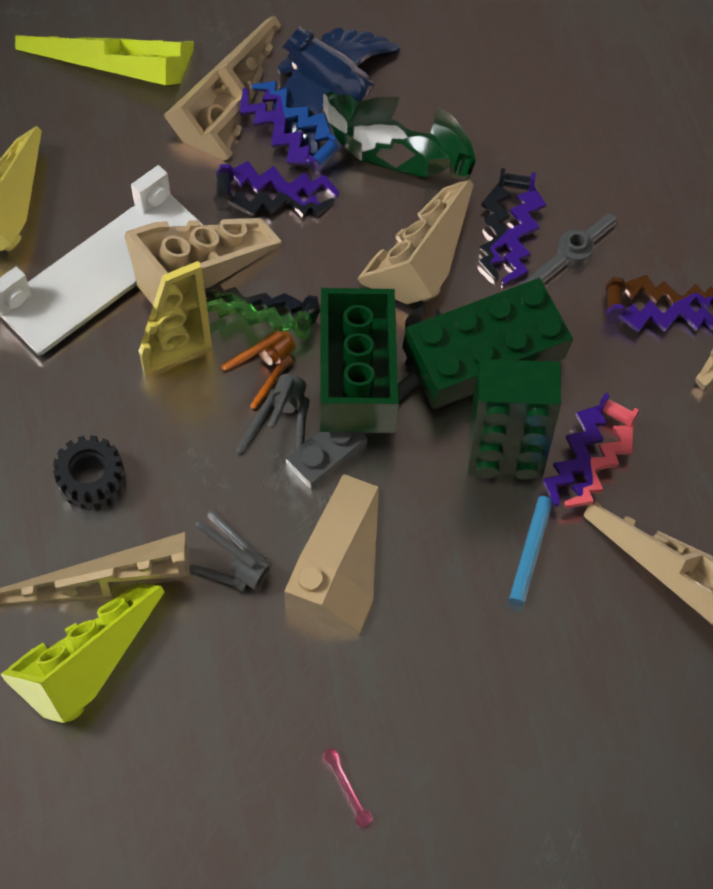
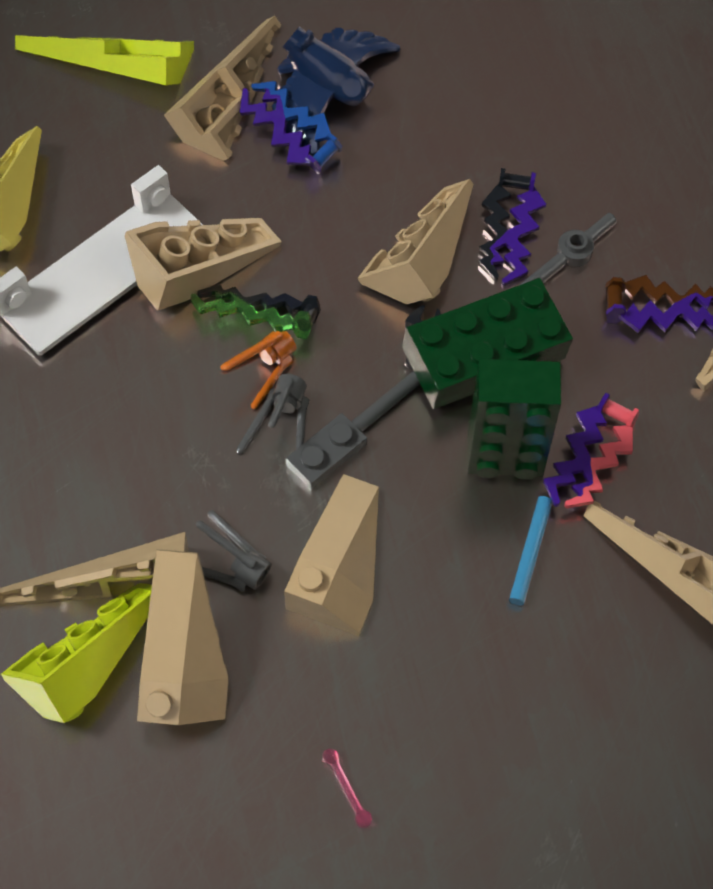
black tyre [53,435,125,510] -> none
light yellow wedge [139,261,212,375] -> none
piece [214,161,339,218] -> none
dark green brick [320,288,399,433] -> none
dark green animal [323,92,476,179] -> none
none -> tan wedge [137,549,229,725]

